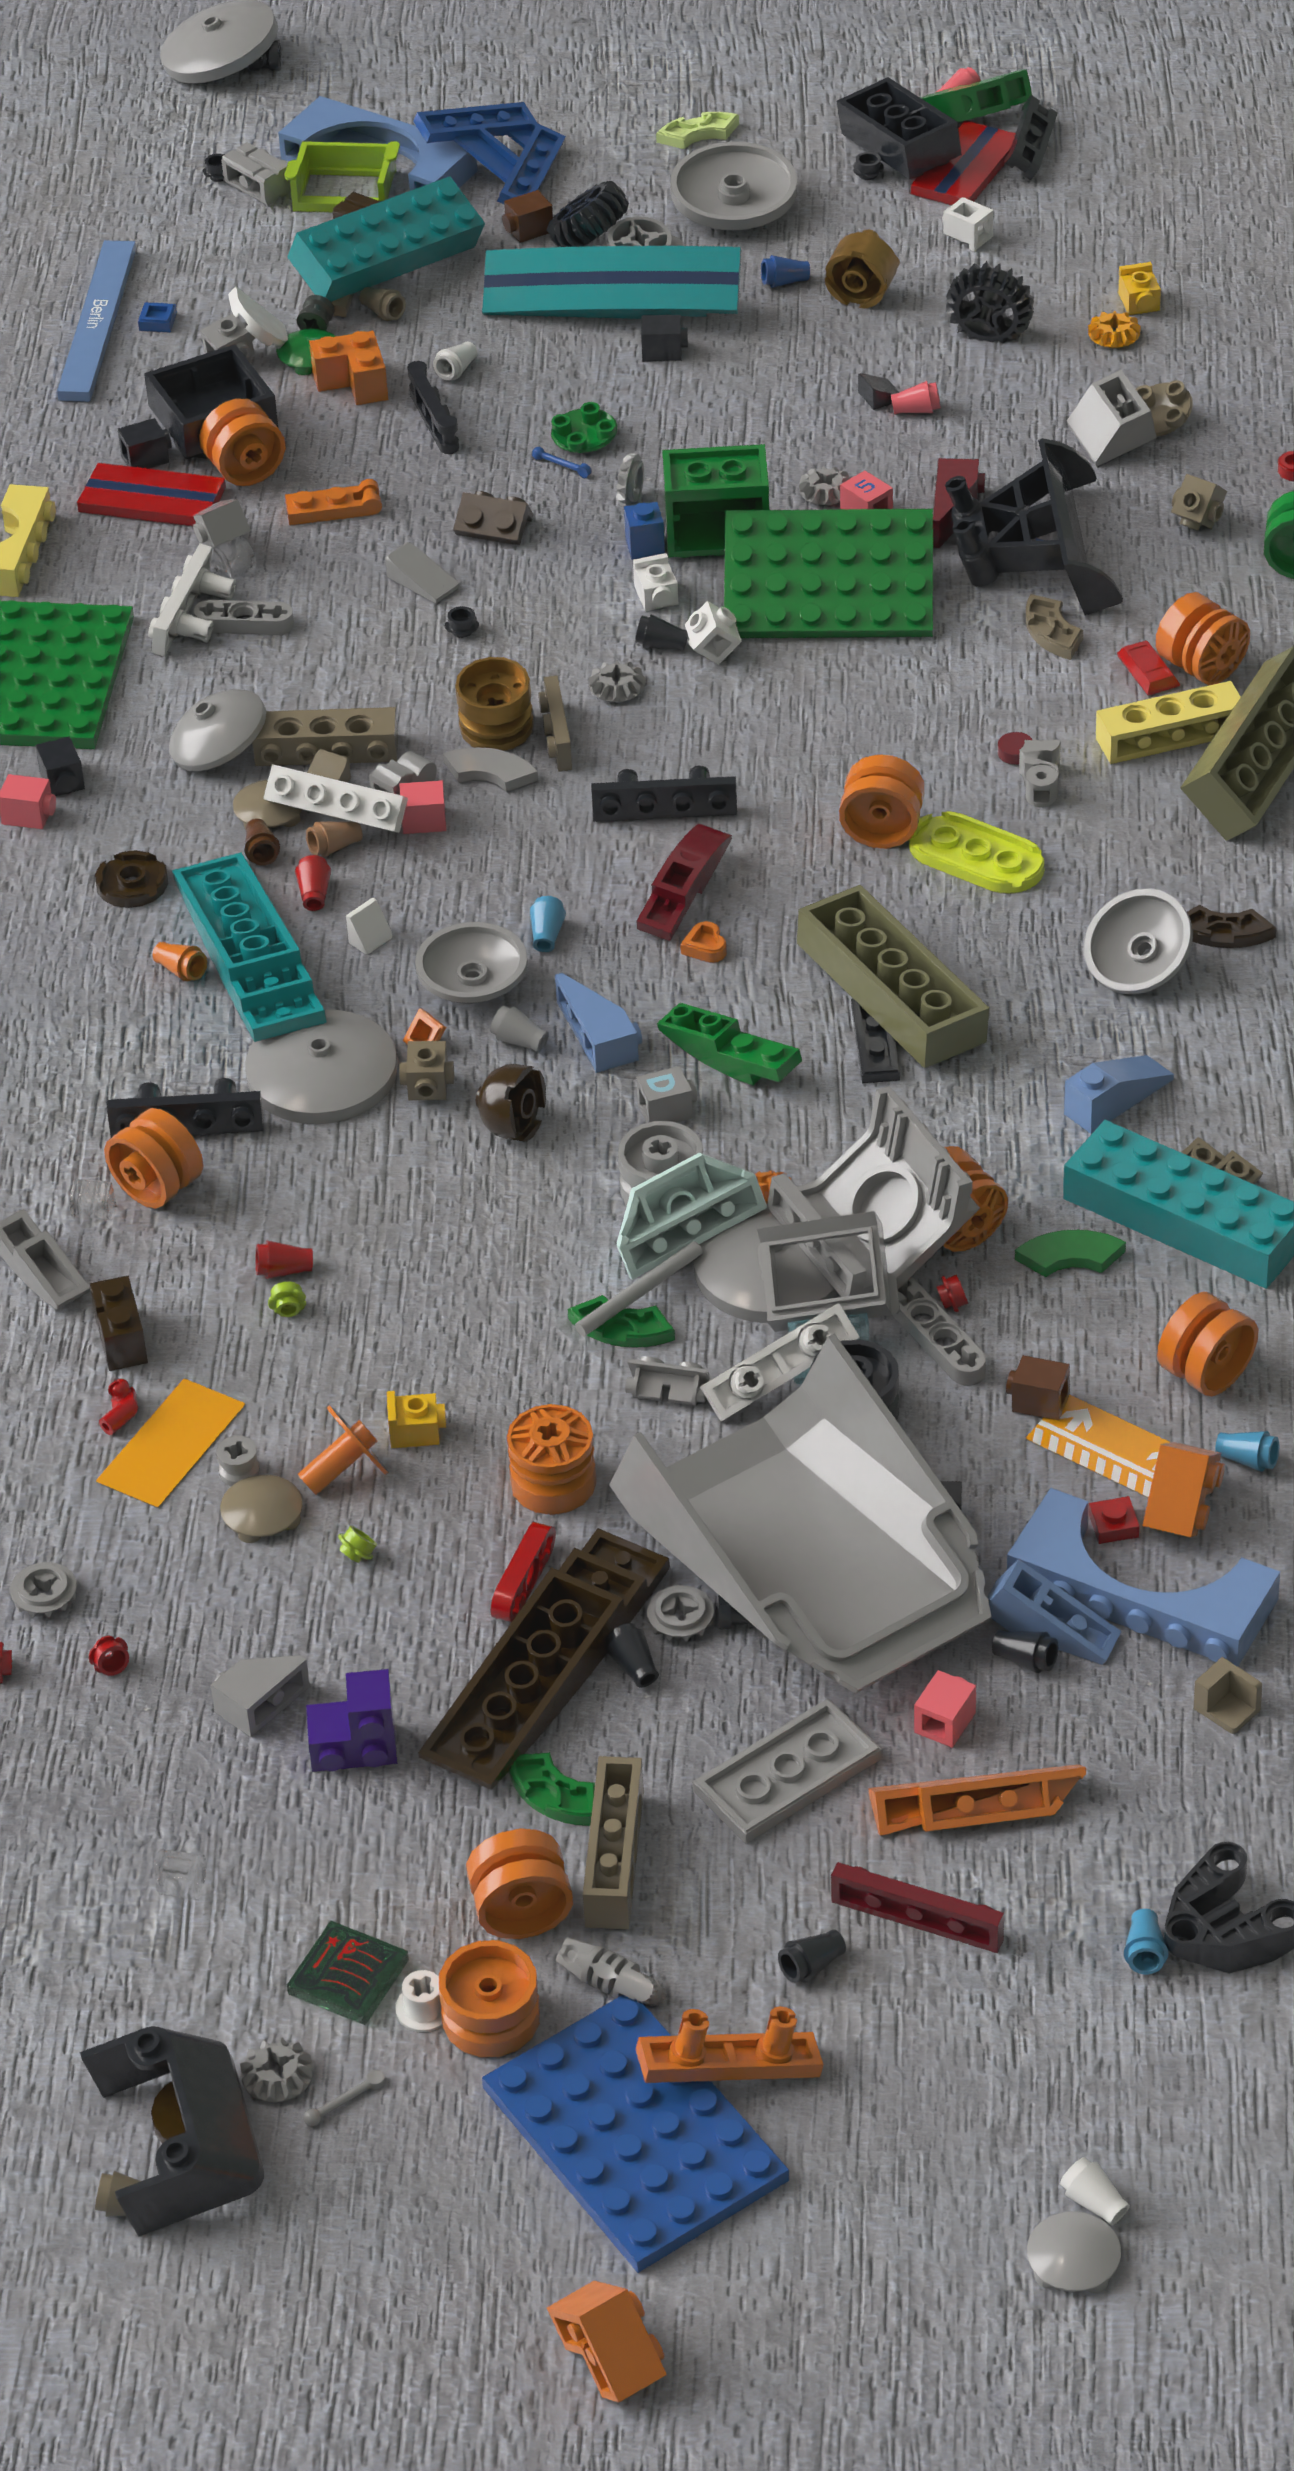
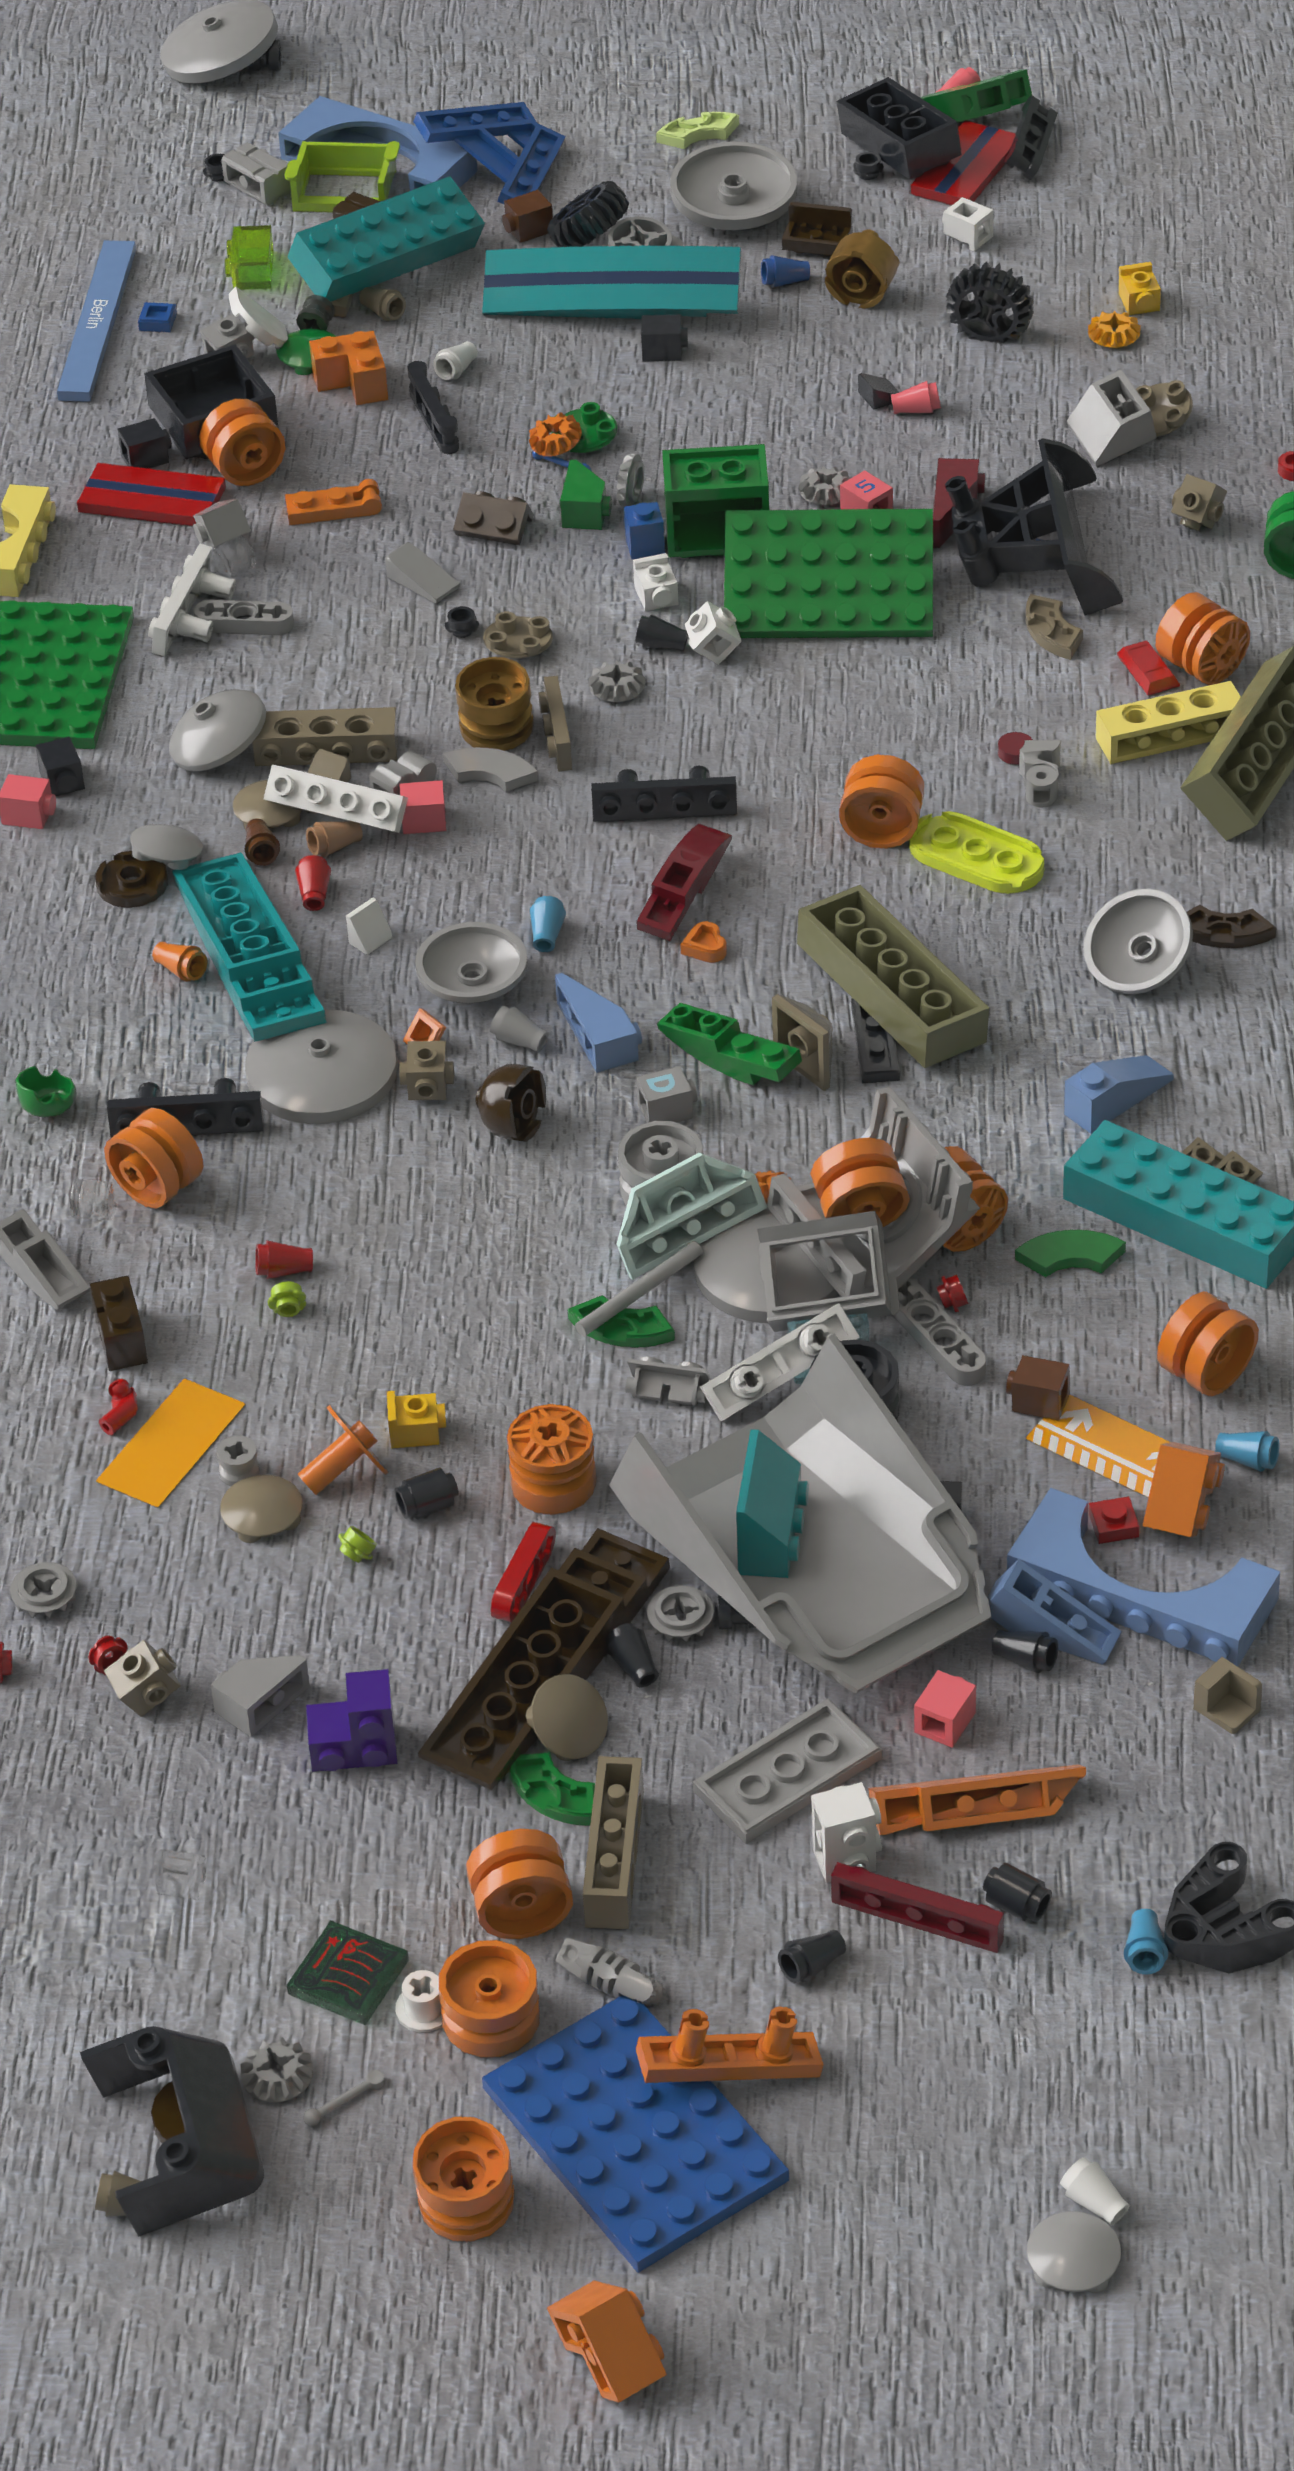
none -> green hair [15,1066,77,1118]
none -> dark tan brick [104,1640,181,1717]
none -> light grey dish [130,824,203,870]
none -> clear neon green brick [225,225,274,290]
none -> black brick [394,1467,459,1519]
none -> orange wheel [412,2117,515,2241]
none -> dark tan dish [483,611,553,658]
none -> dark tan dish [526,1674,608,1761]
none -> orange gear [529,412,582,456]
none -> green slope [560,460,612,530]
none -> teal slope [736,1429,809,1578]
none -> dark tan slope [772,994,833,1091]
none -> dark brown bracket [782,202,853,257]
none -> orange wheel [810,1137,910,1227]
none -> white brick [811,1782,882,1883]
none -> black brick [983,1863,1052,1922]

